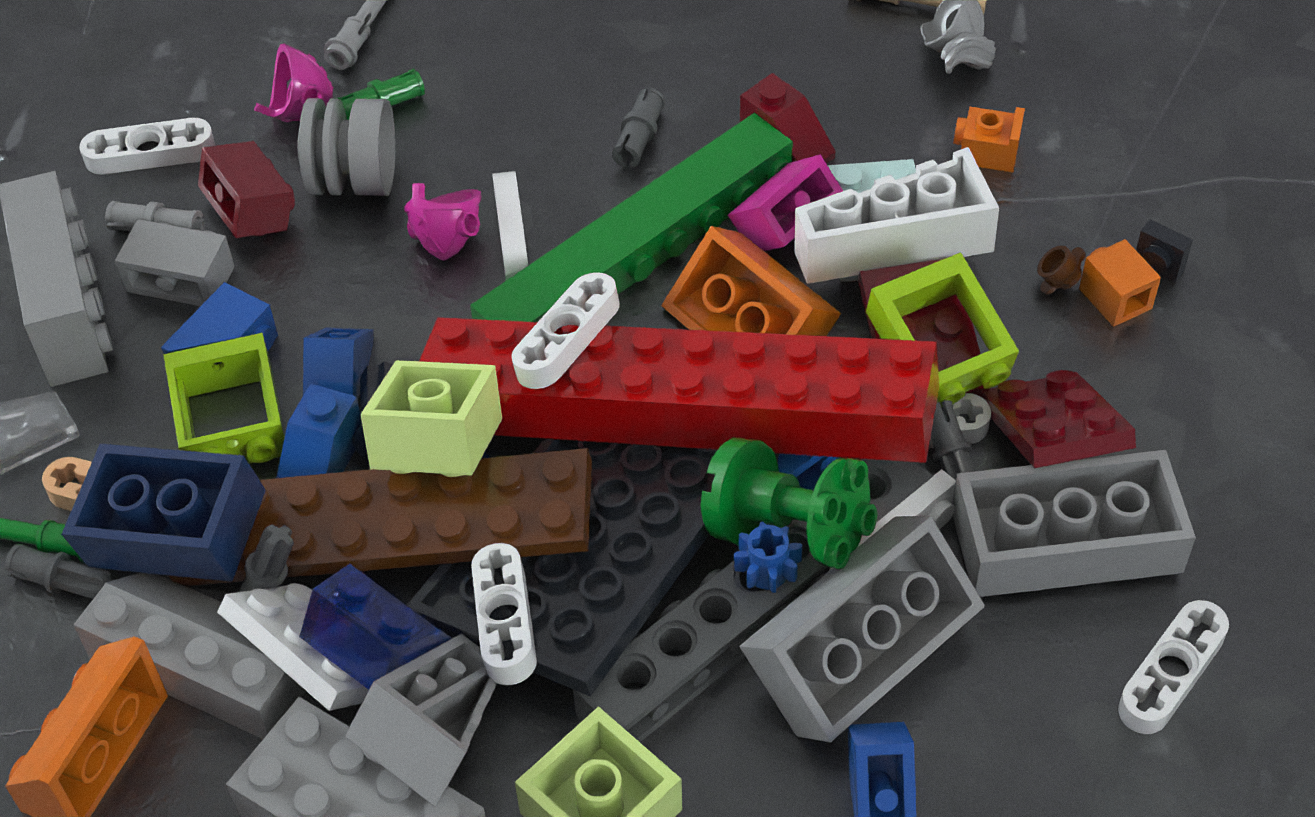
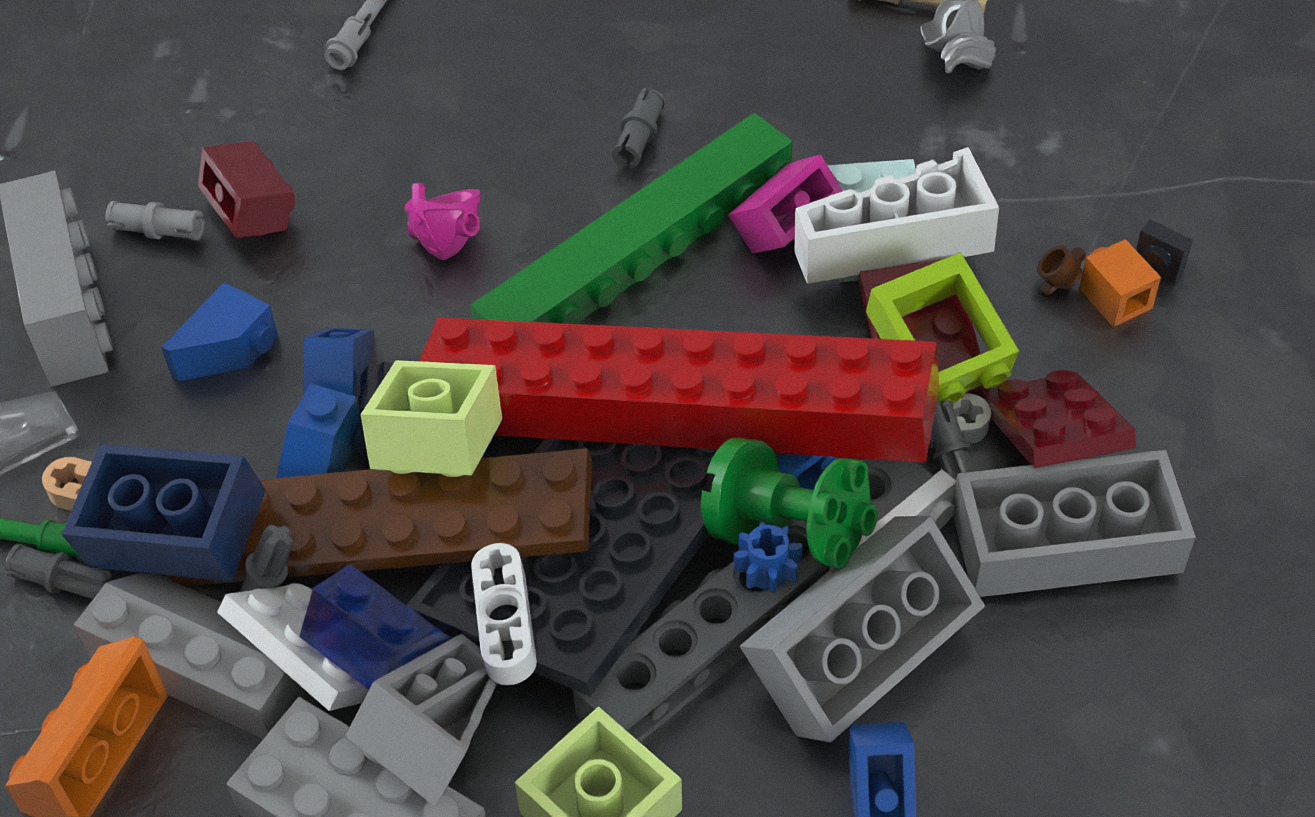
white beam [79,118,215,175] -> none
light grey brick [115,219,235,306] -> none
lime window [163,333,285,464] -> none
dark pink helmet [254,43,333,122] -> none
light grey wheel [297,98,396,196] -> none
green pin [337,68,425,120] -> none
white beam [492,171,528,280] -> none
white beam [512,273,620,389] -> none
orange slope [661,226,841,336] -> none
dark red slope [740,73,836,164] -> none
orange brick [953,106,1025,173] -> none
white beam [1118,600,1229,734] -> none

